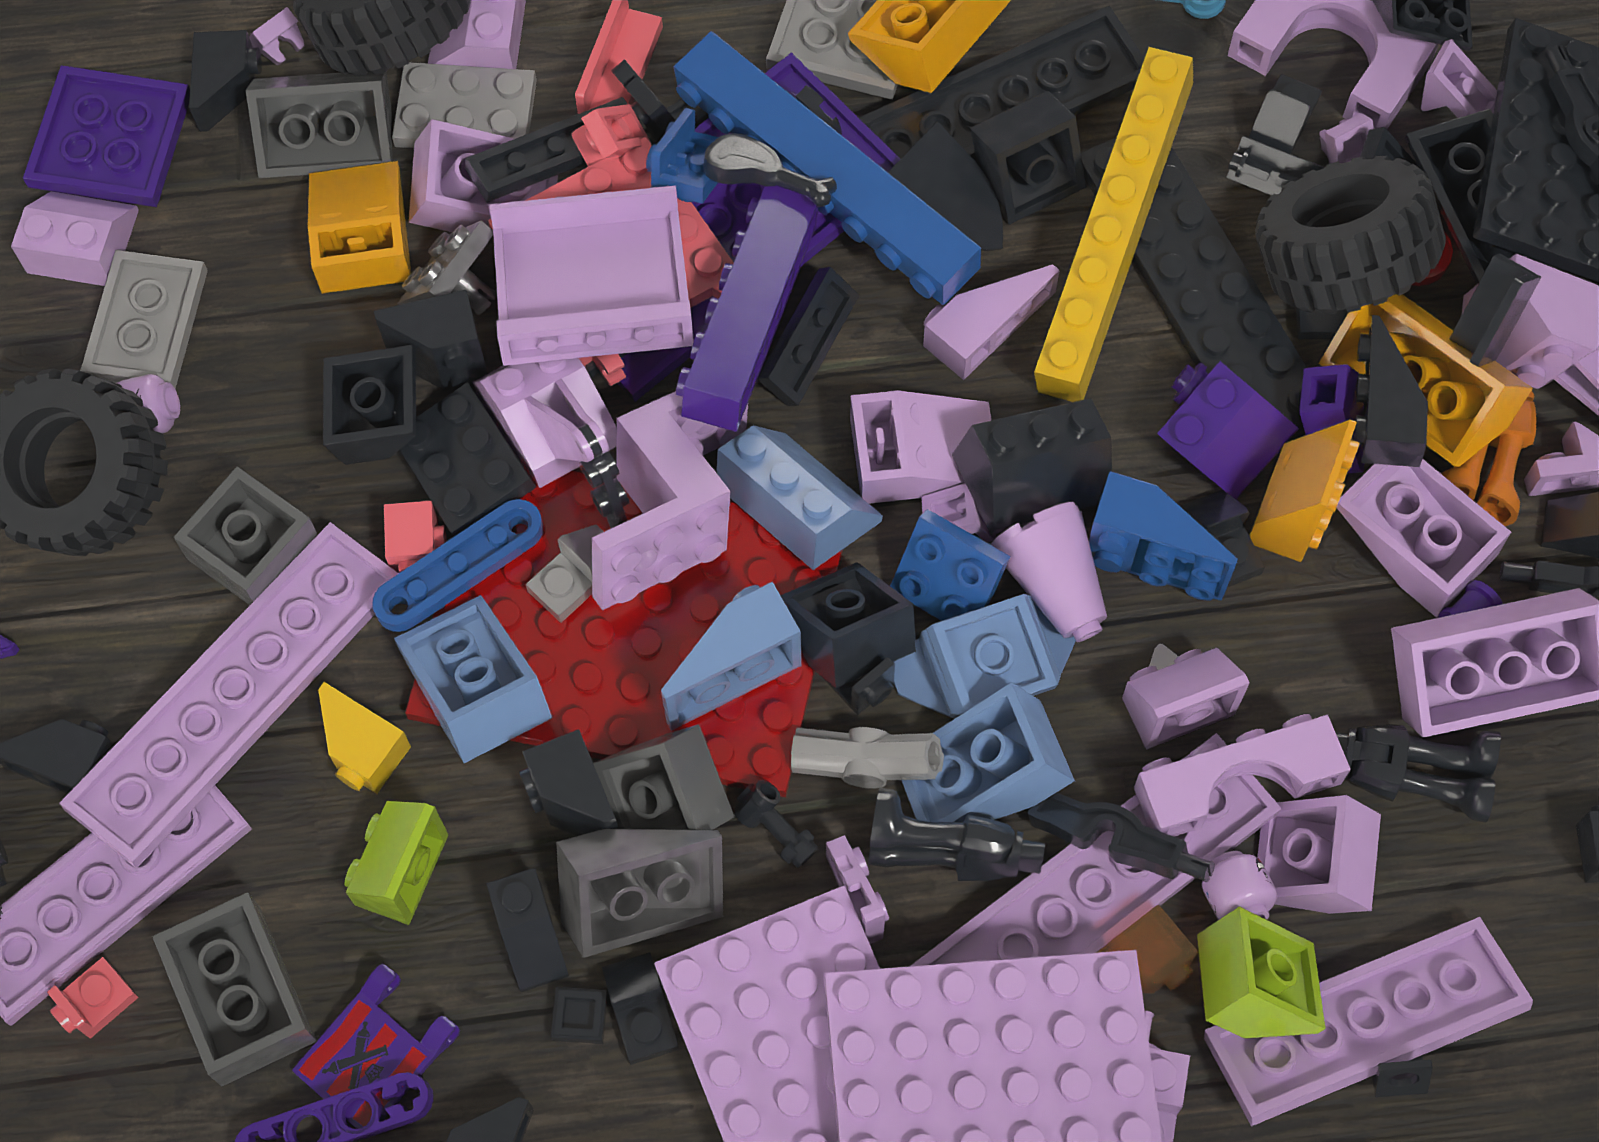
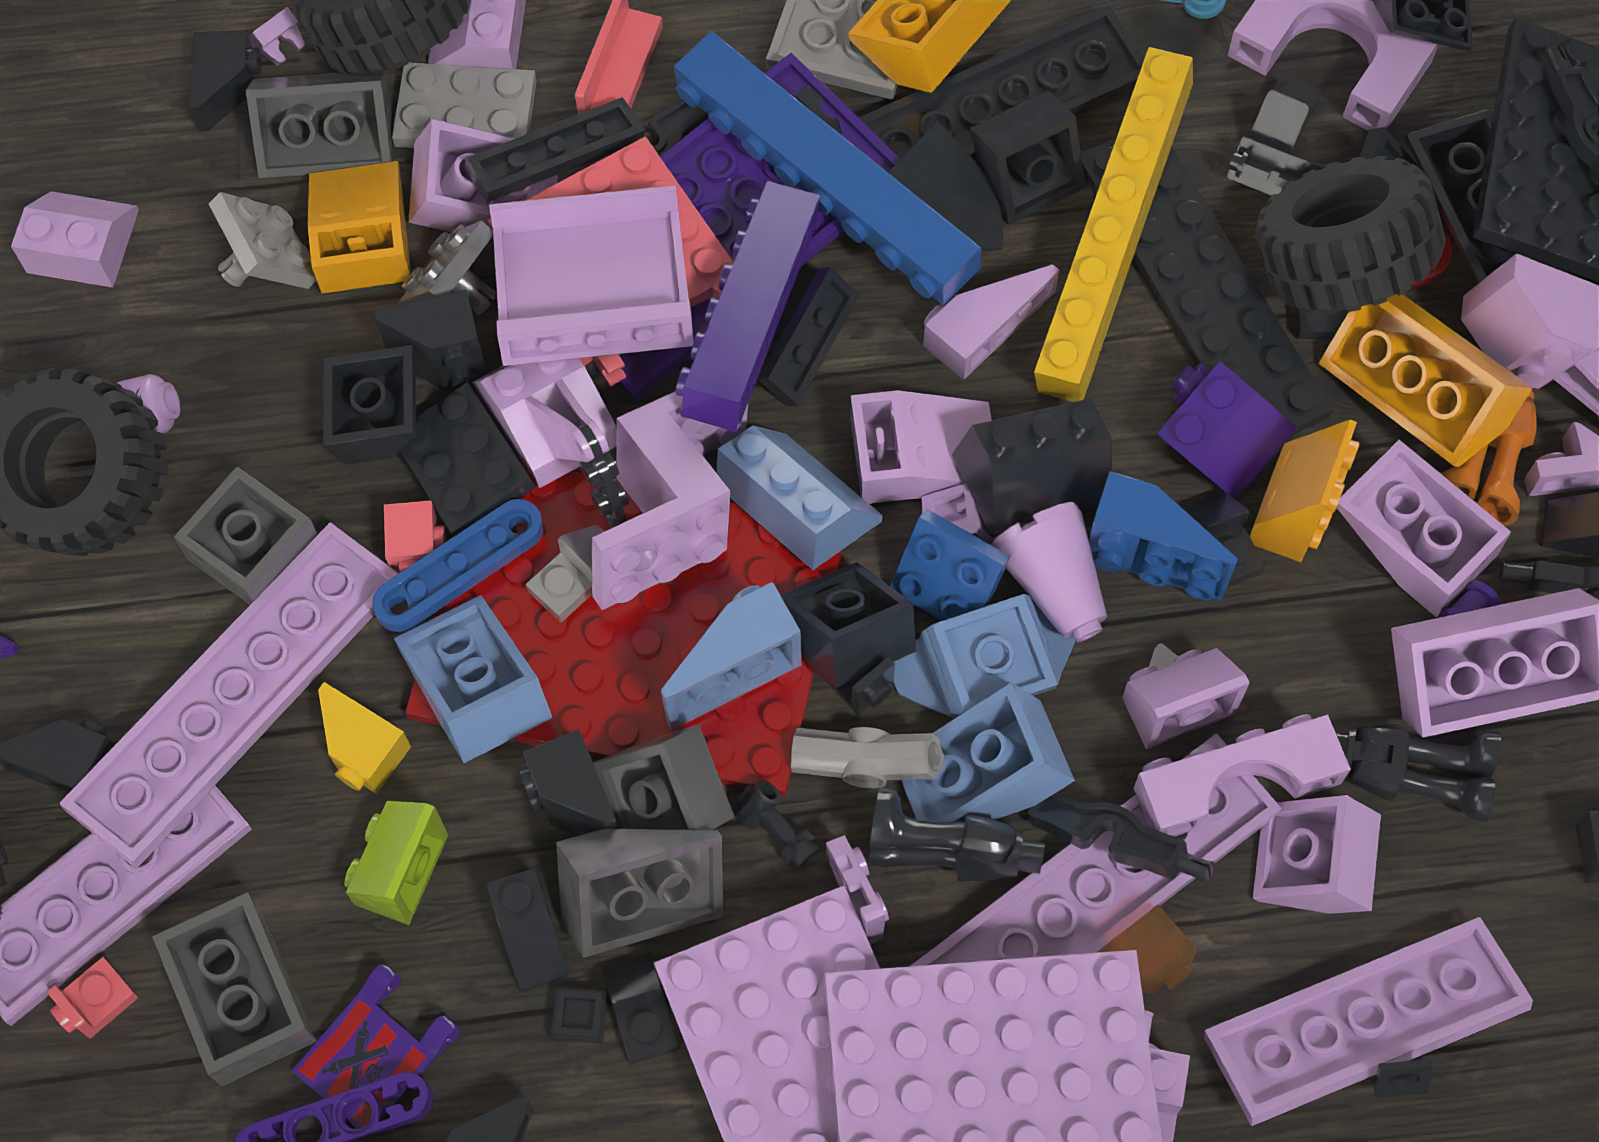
dark purple plate [23,65,190,207] -> none
light grey plate [80,250,208,388] -> none
coral slope [572,104,652,167] -> none
black plate [611,59,676,135] -> none
blue bracket [646,108,719,204] -> none
black piece [703,133,837,207] -> none
lime slope [1197,907,1326,1038] -> none
lavender head [1202,851,1277,920] -> none
dark purple slope [1300,364,1365,473] -> none
lavender tile [1319,113,1374,164] -> none
black slope [1353,315,1428,467] -> none
lavender slope [1421,39,1497,118] -> none
black panel [1449,254,1541,367] -> none
none -> light grey plate [209,192,317,289]

